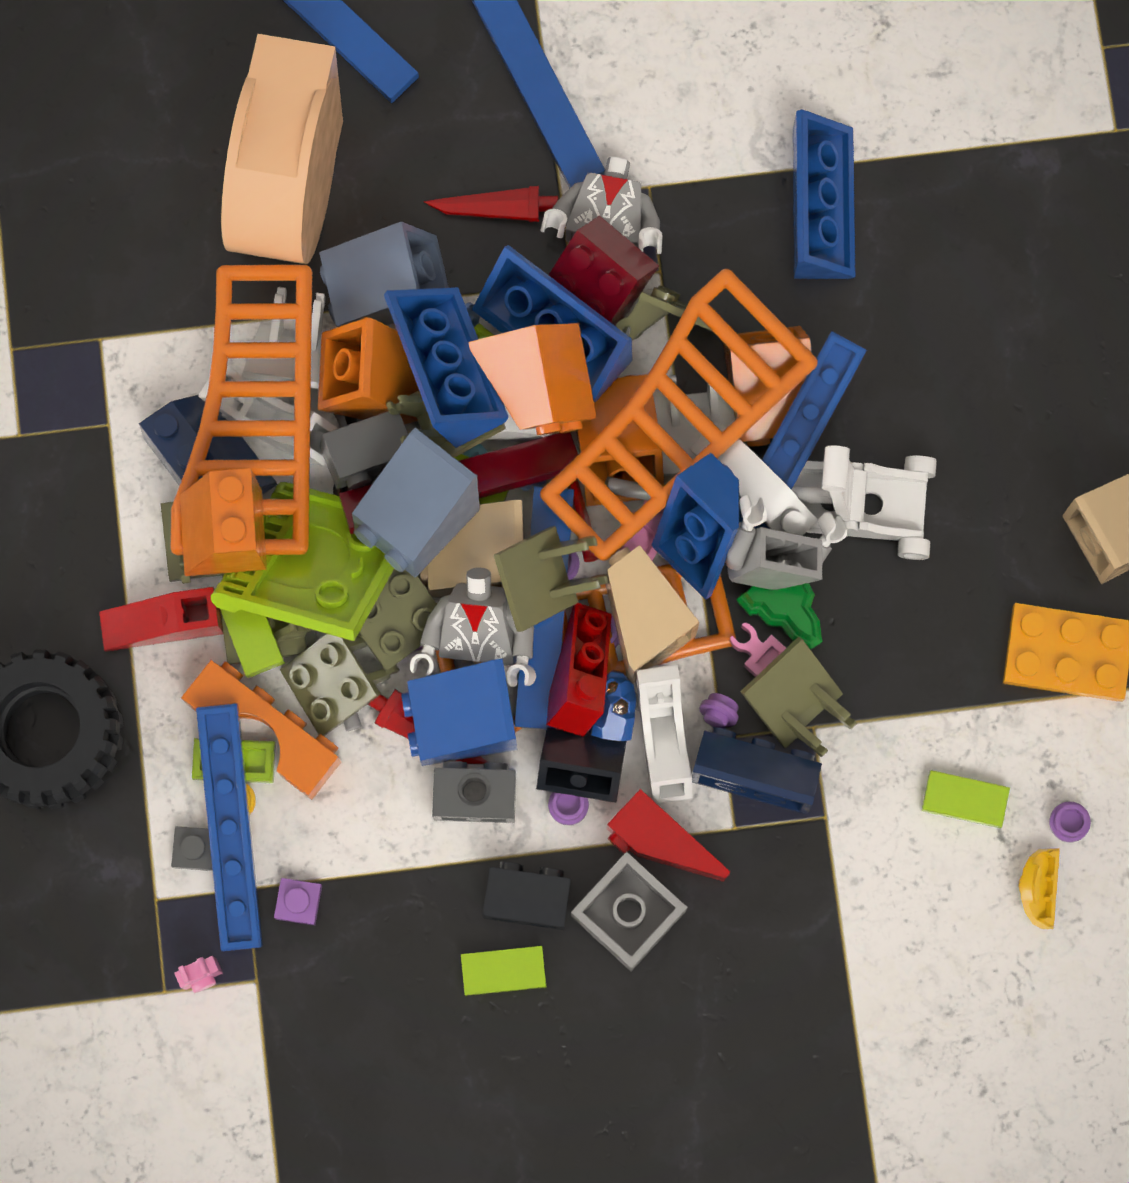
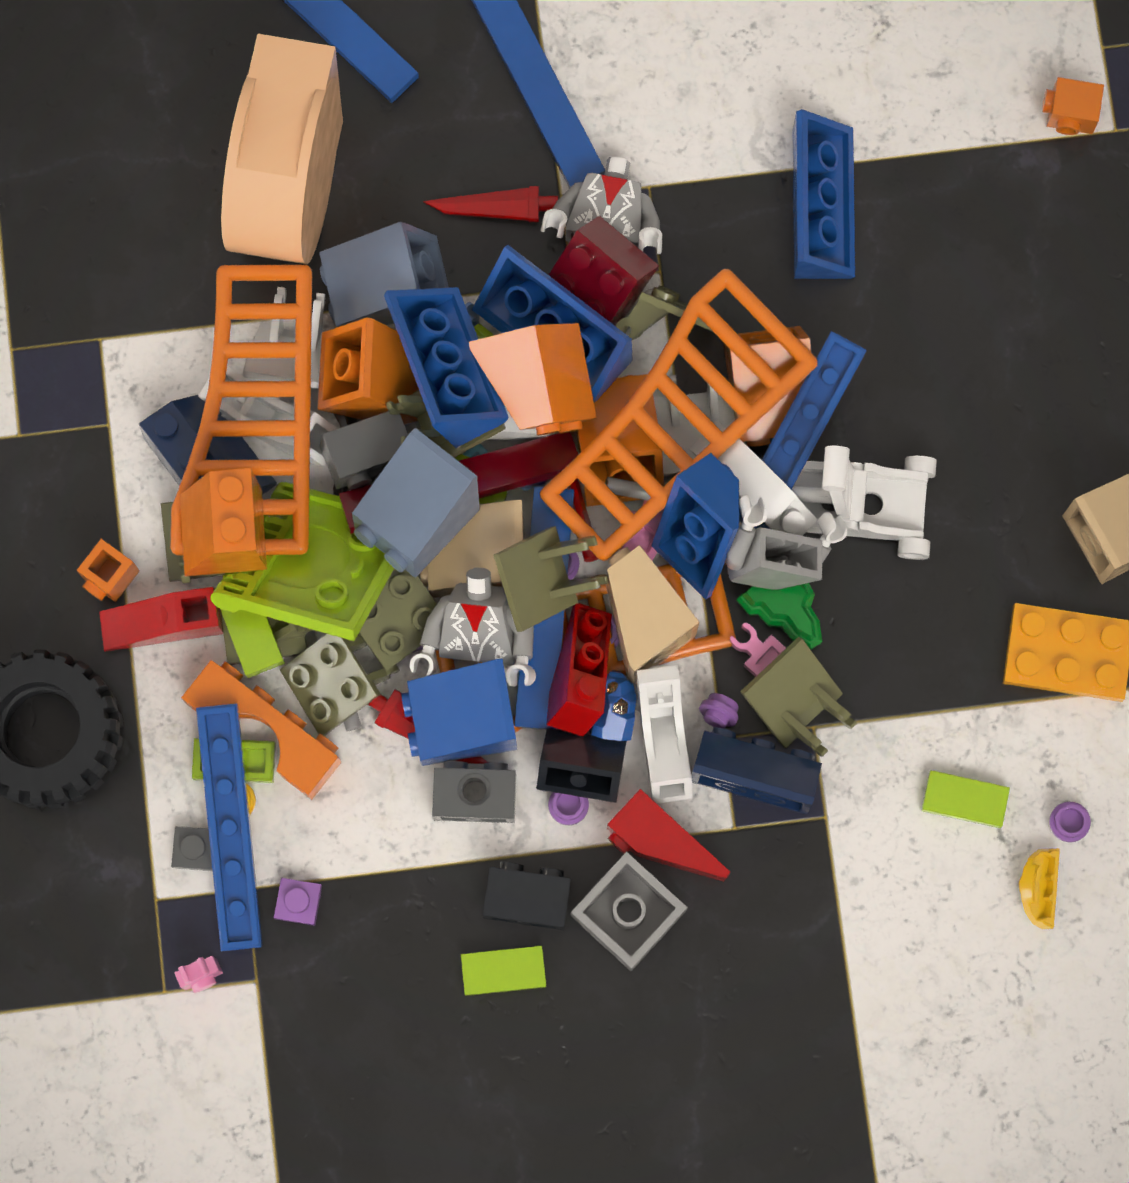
none -> orange brick [77,539,140,602]
none -> orange brick [1042,77,1104,135]

